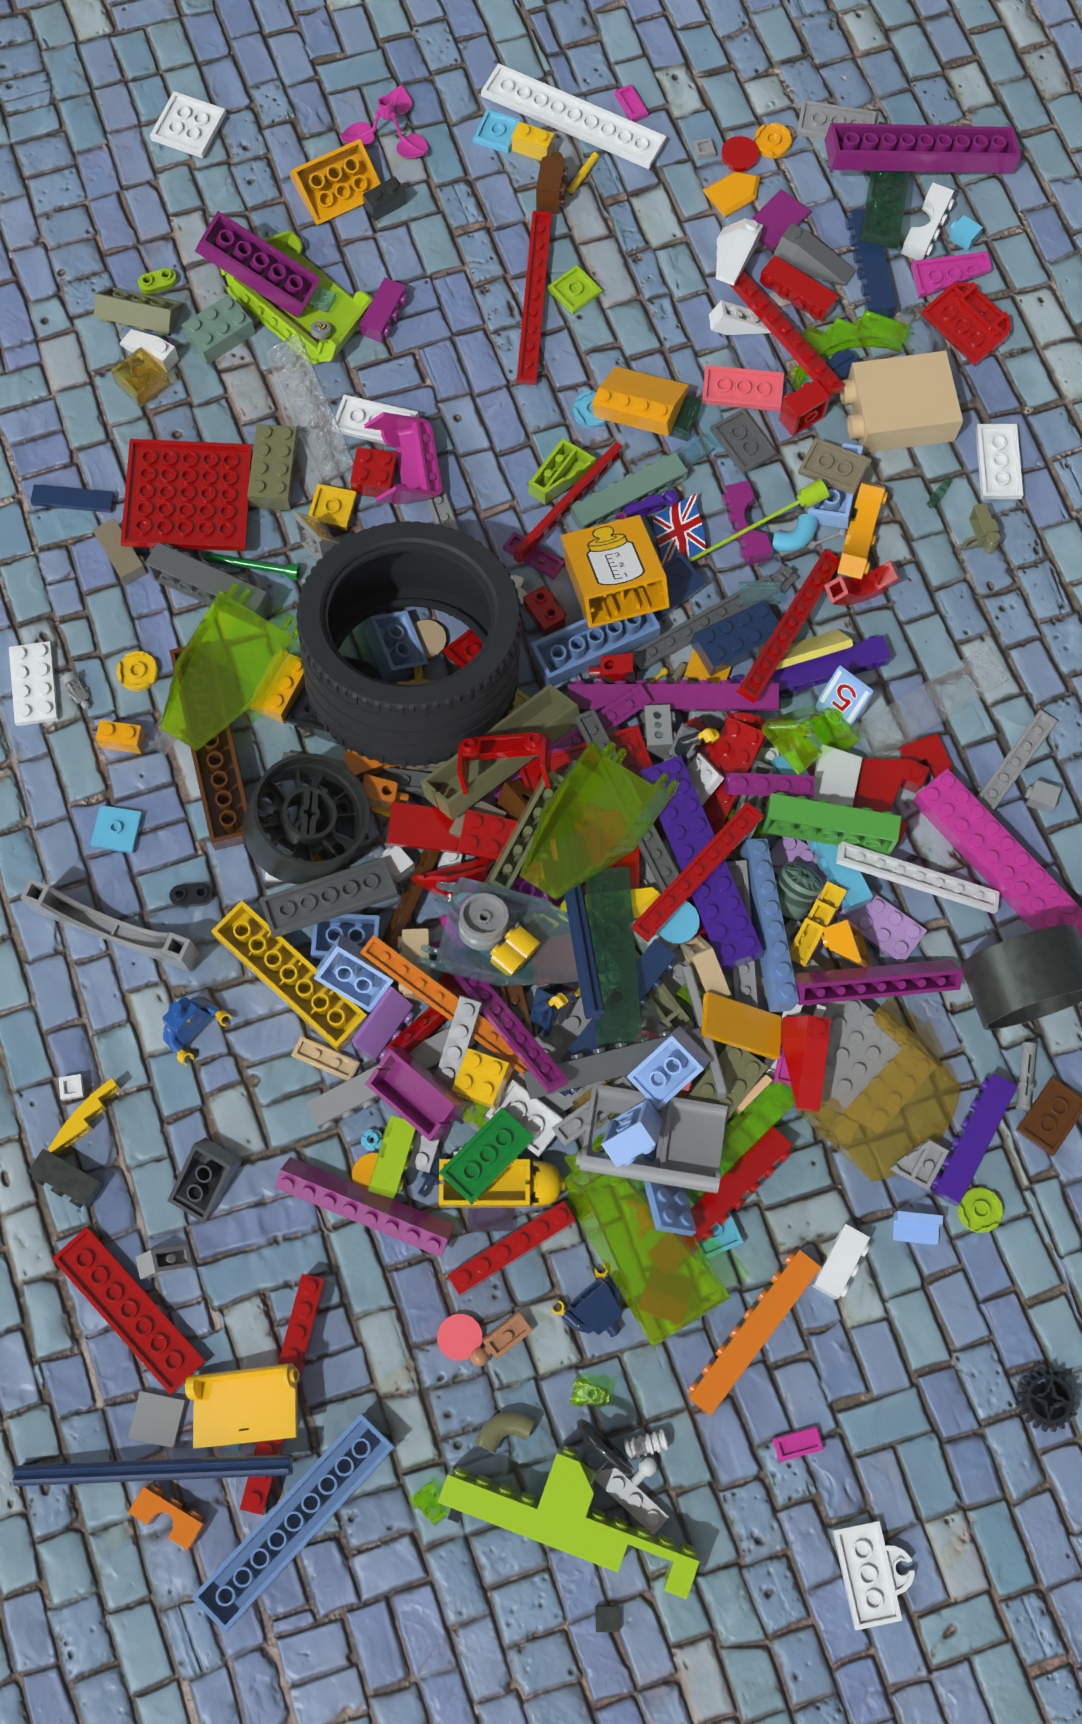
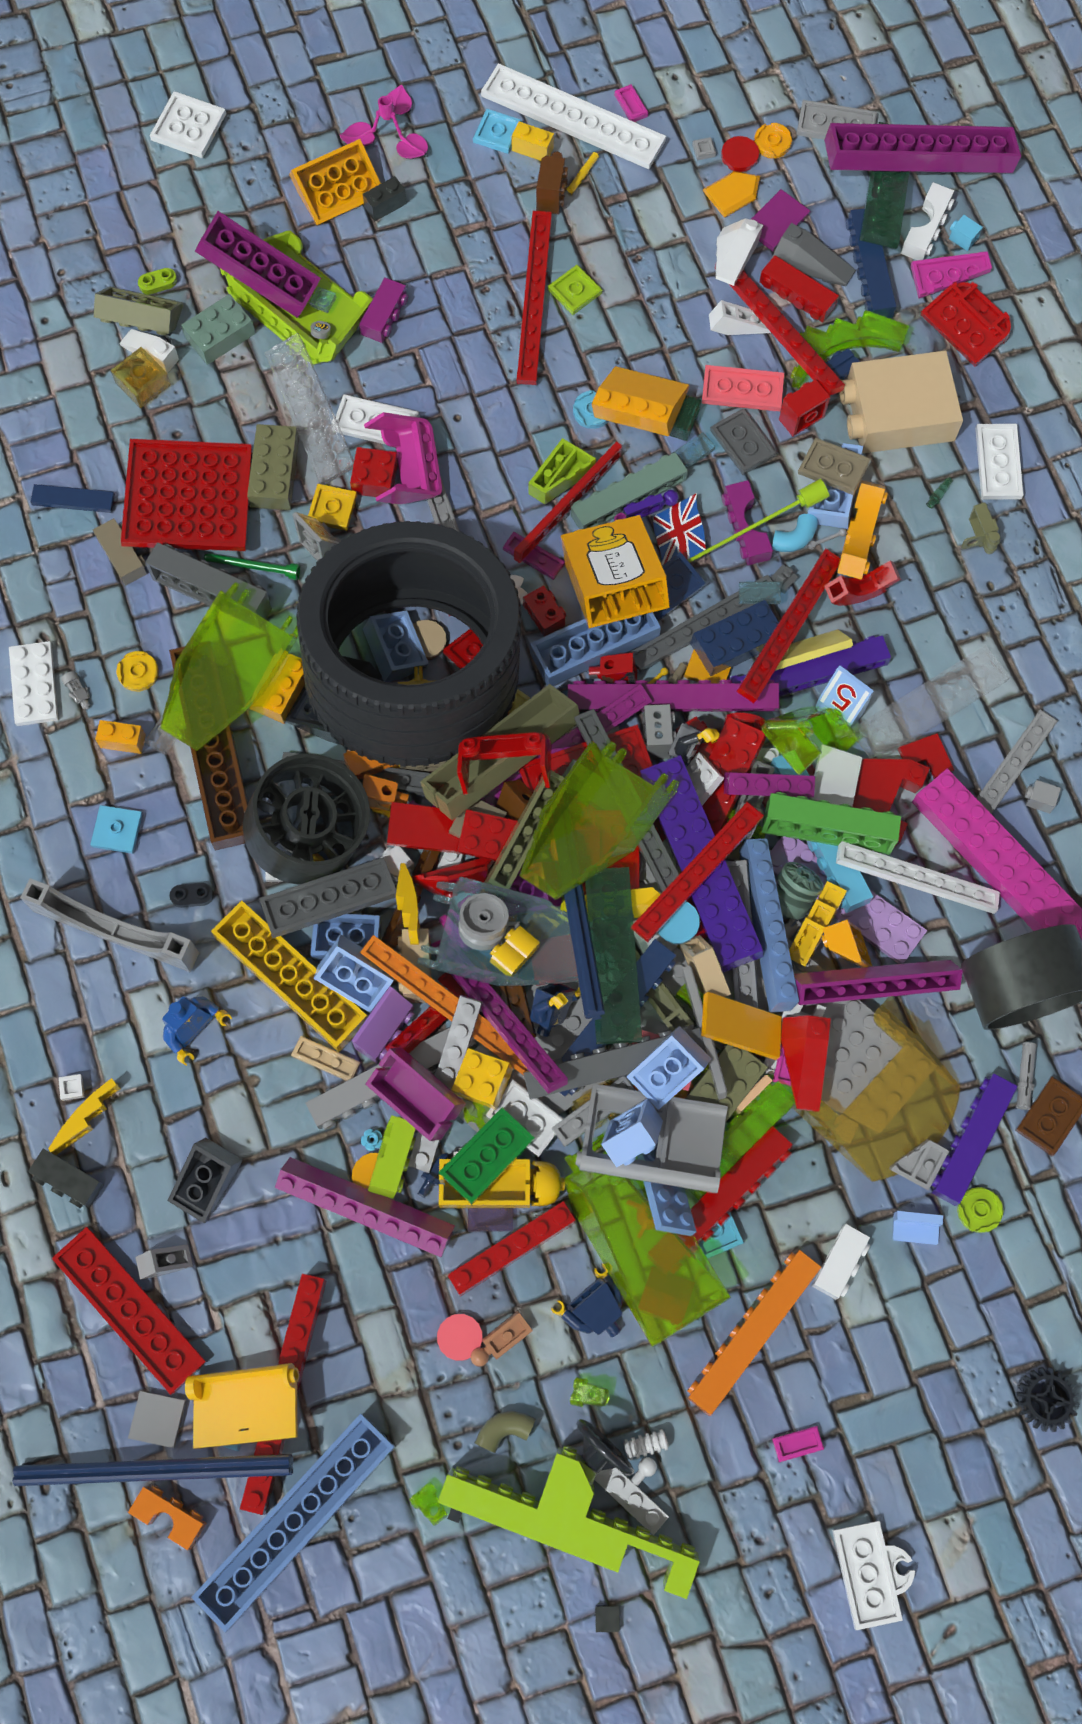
none -> yellow slope [396,863,420,945]

